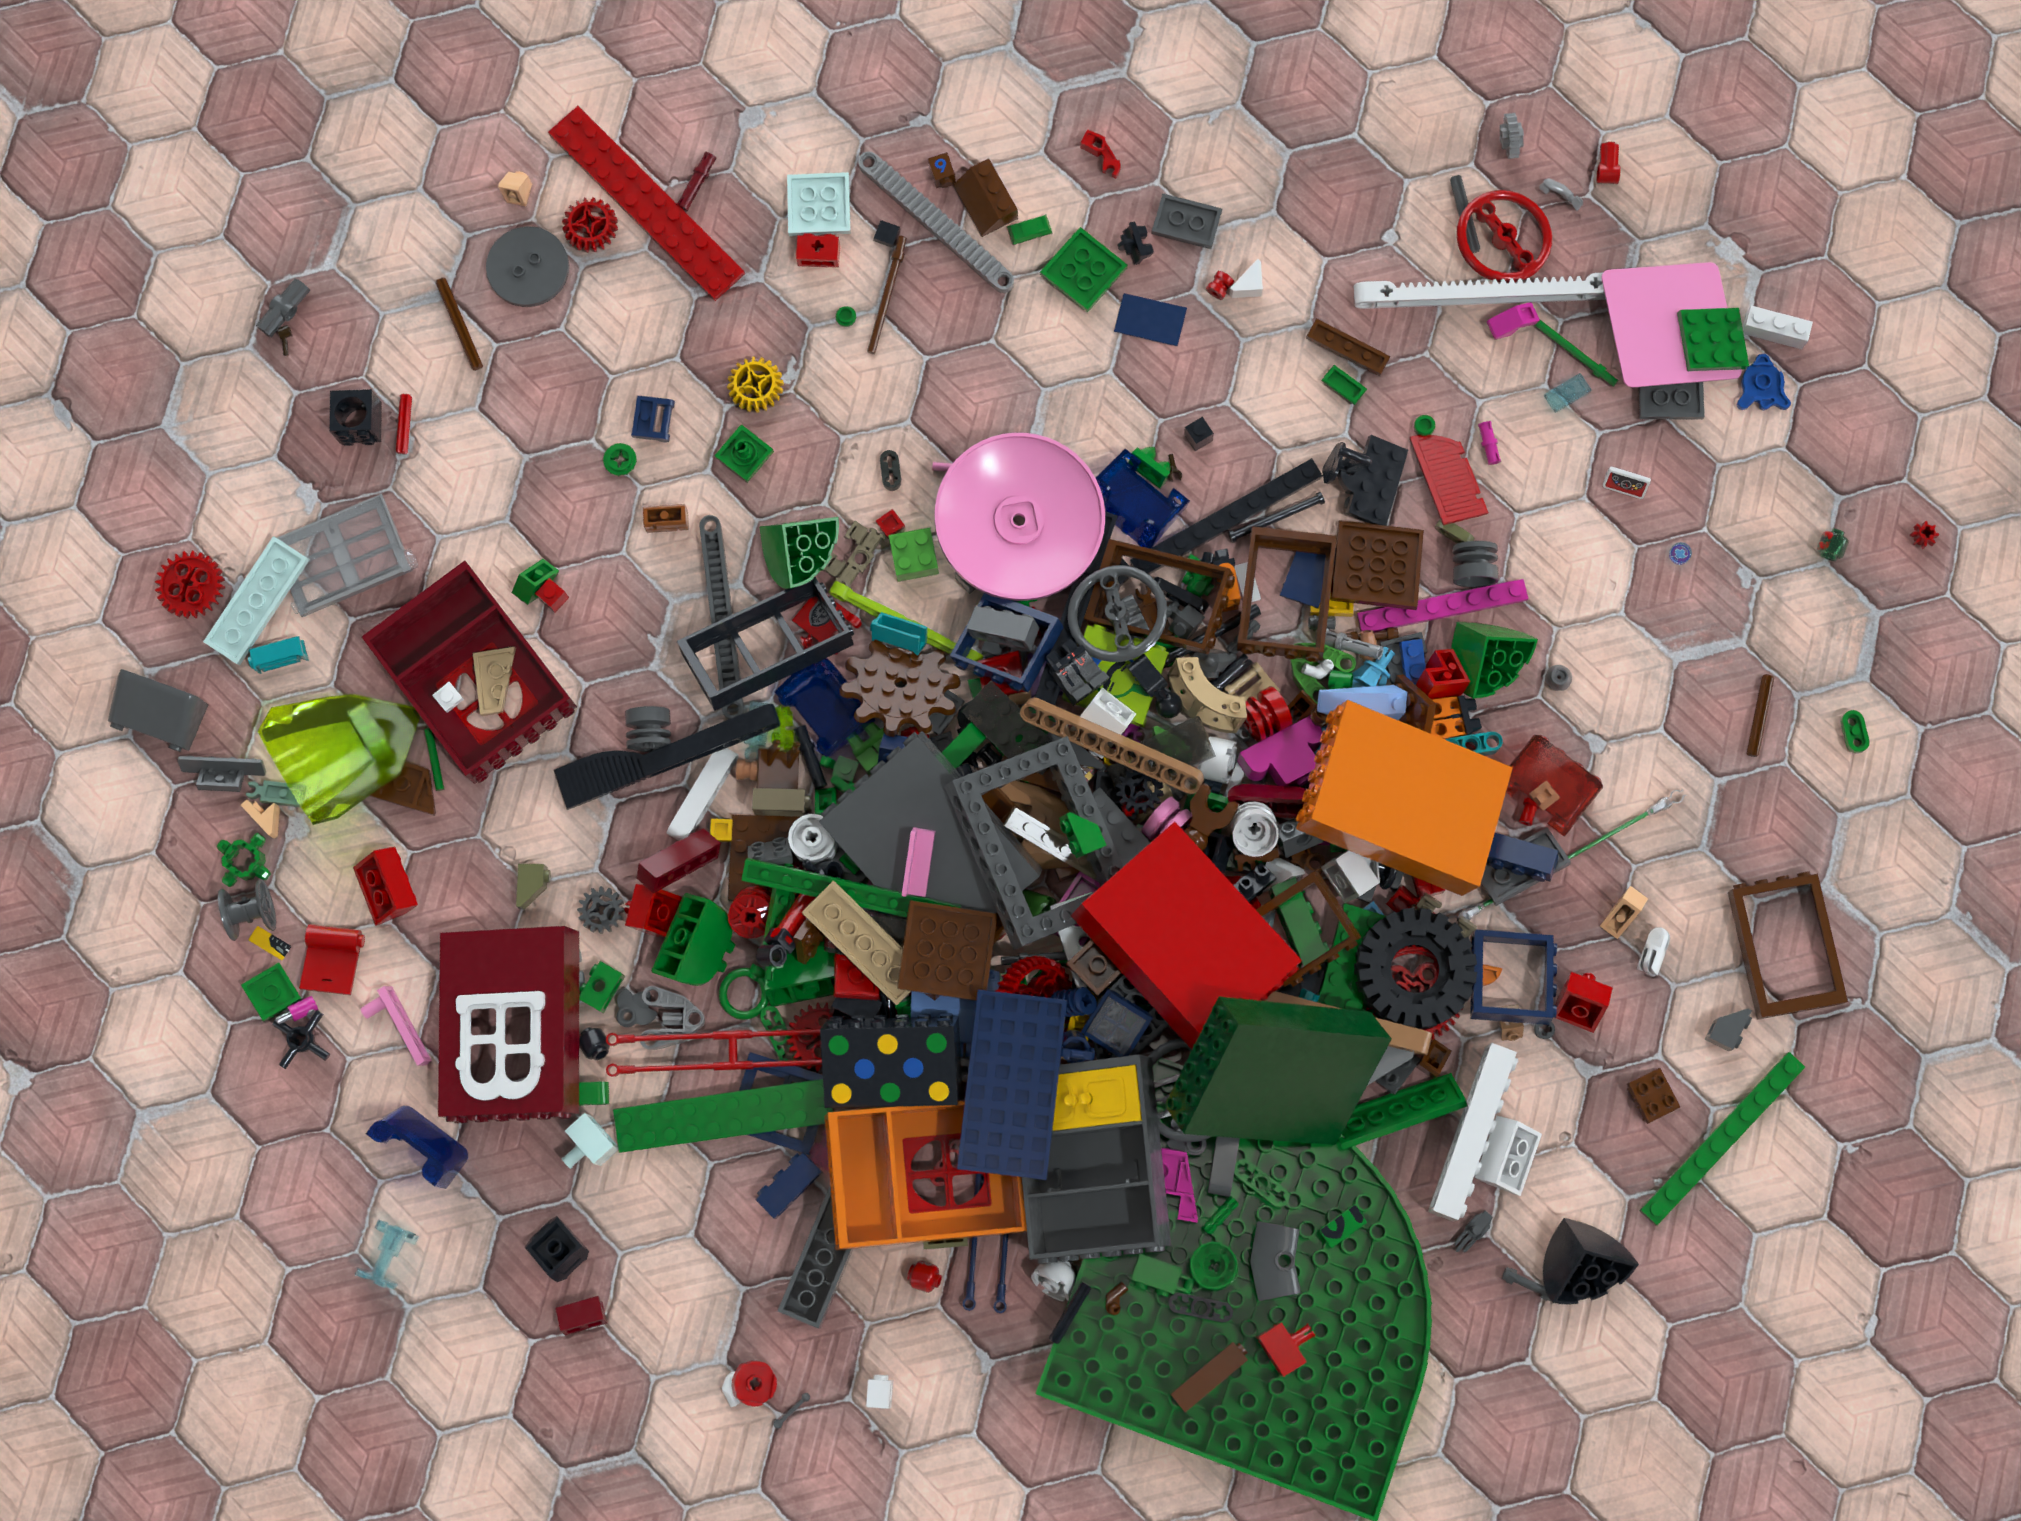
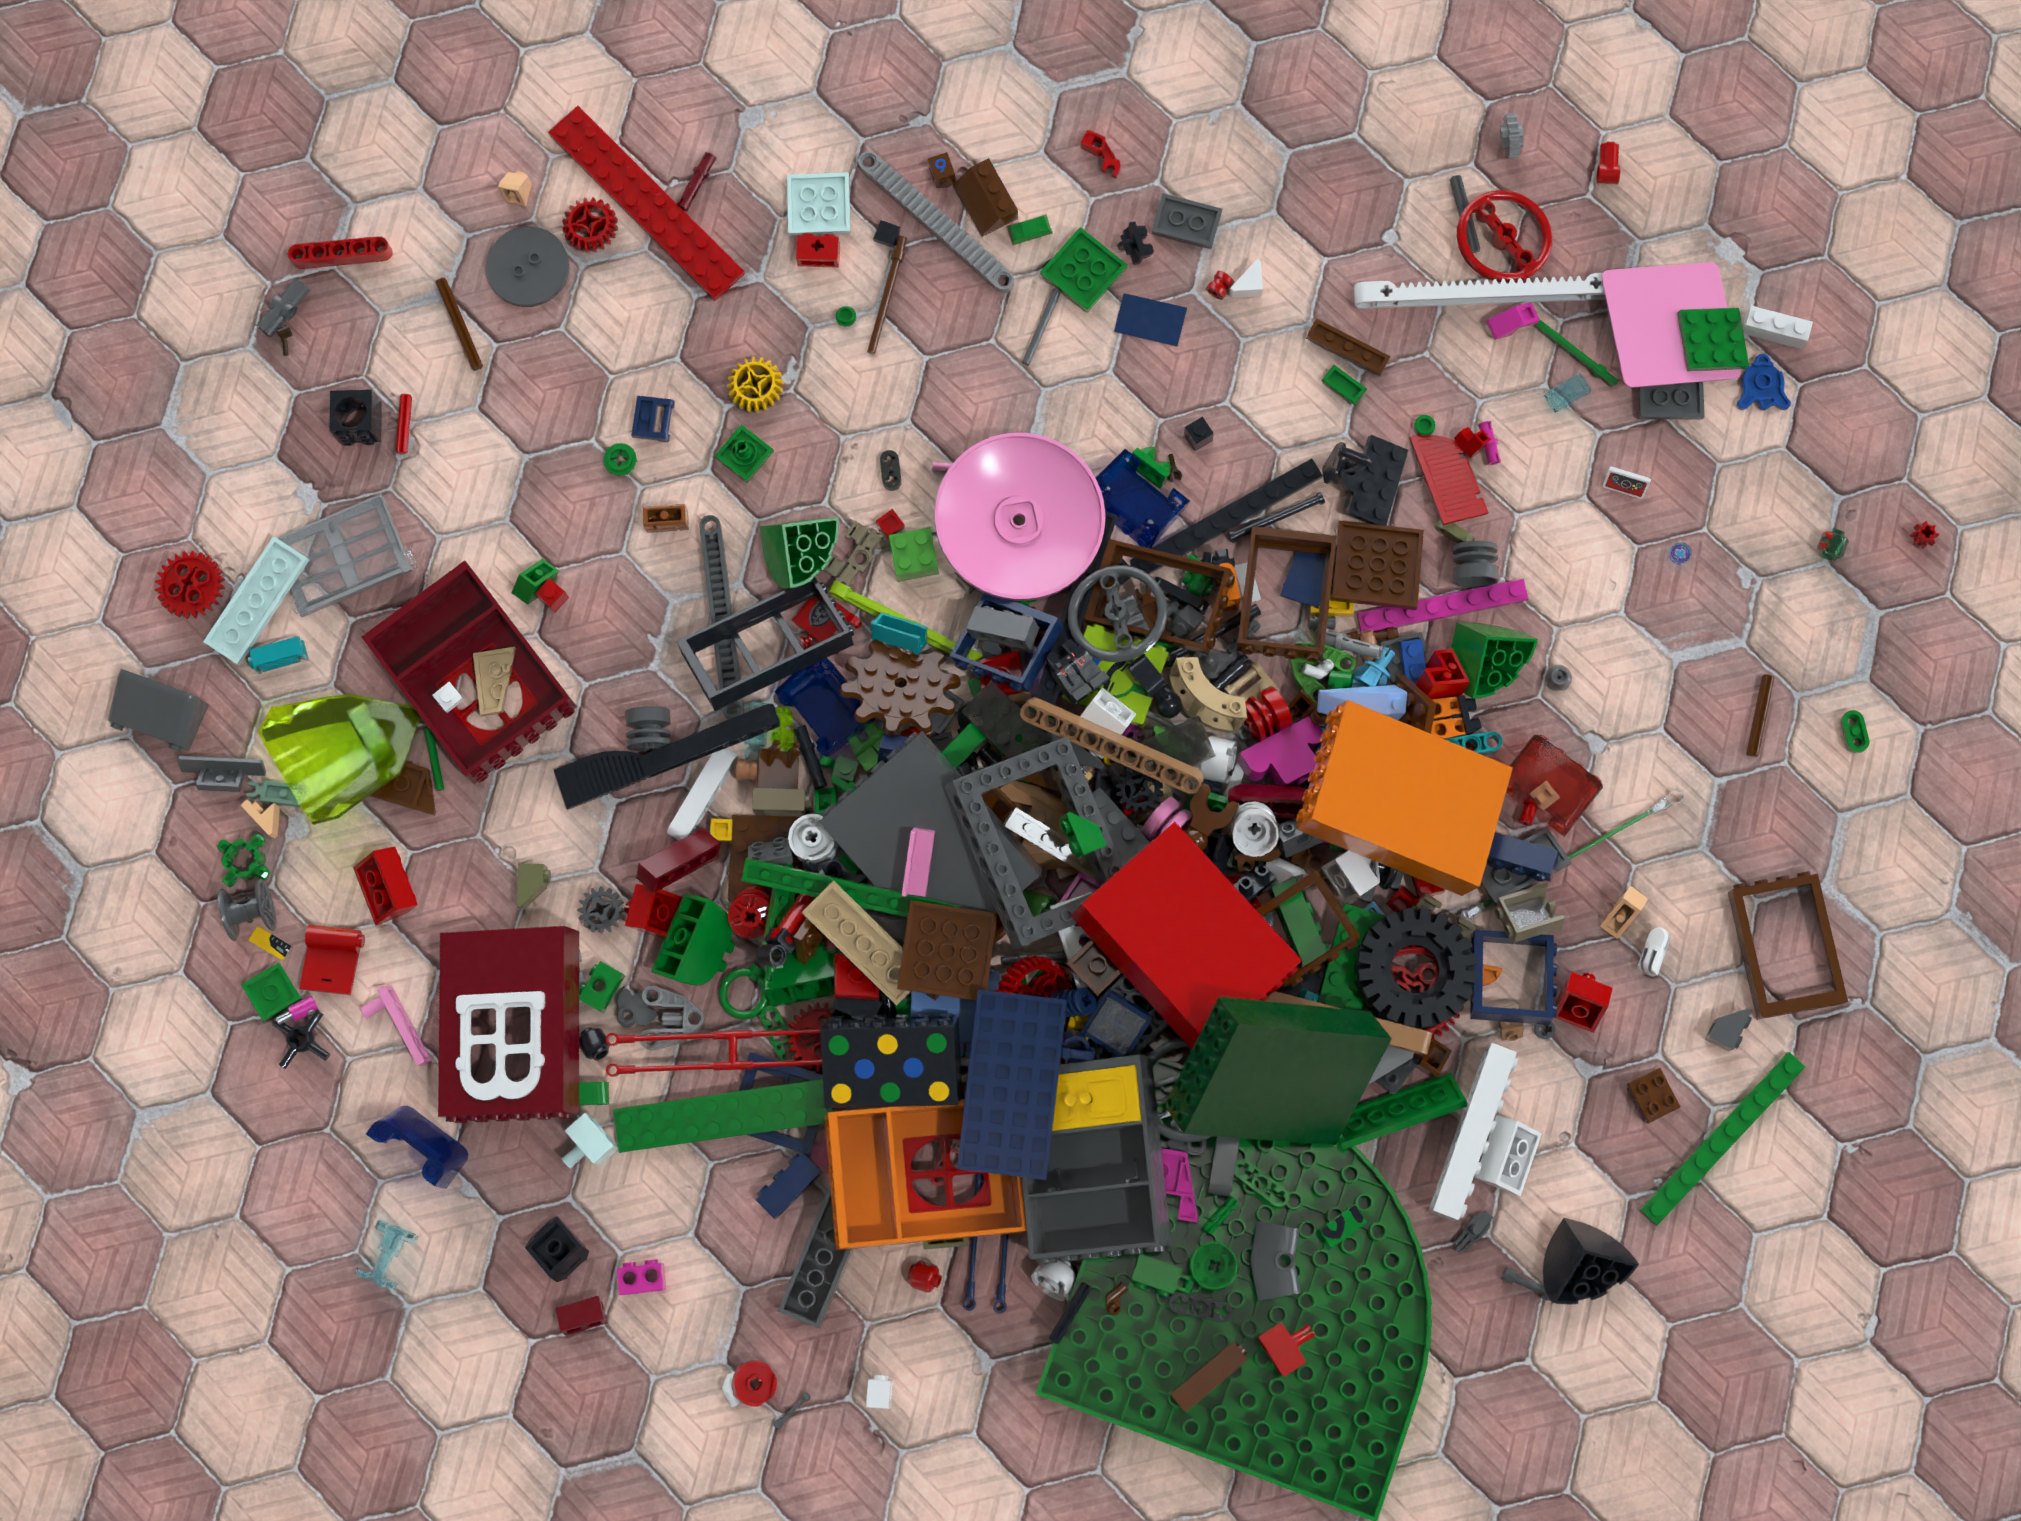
light grey arm [1539,178,1583,211] -> none
none -> red beam [287,236,393,269]
none -> dark pink brick [617,1259,666,1295]
none -> dark grey bar [1022,288,1061,366]
none -> red piece [1454,427,1491,458]
none -> dark tan window [1495,883,1565,944]

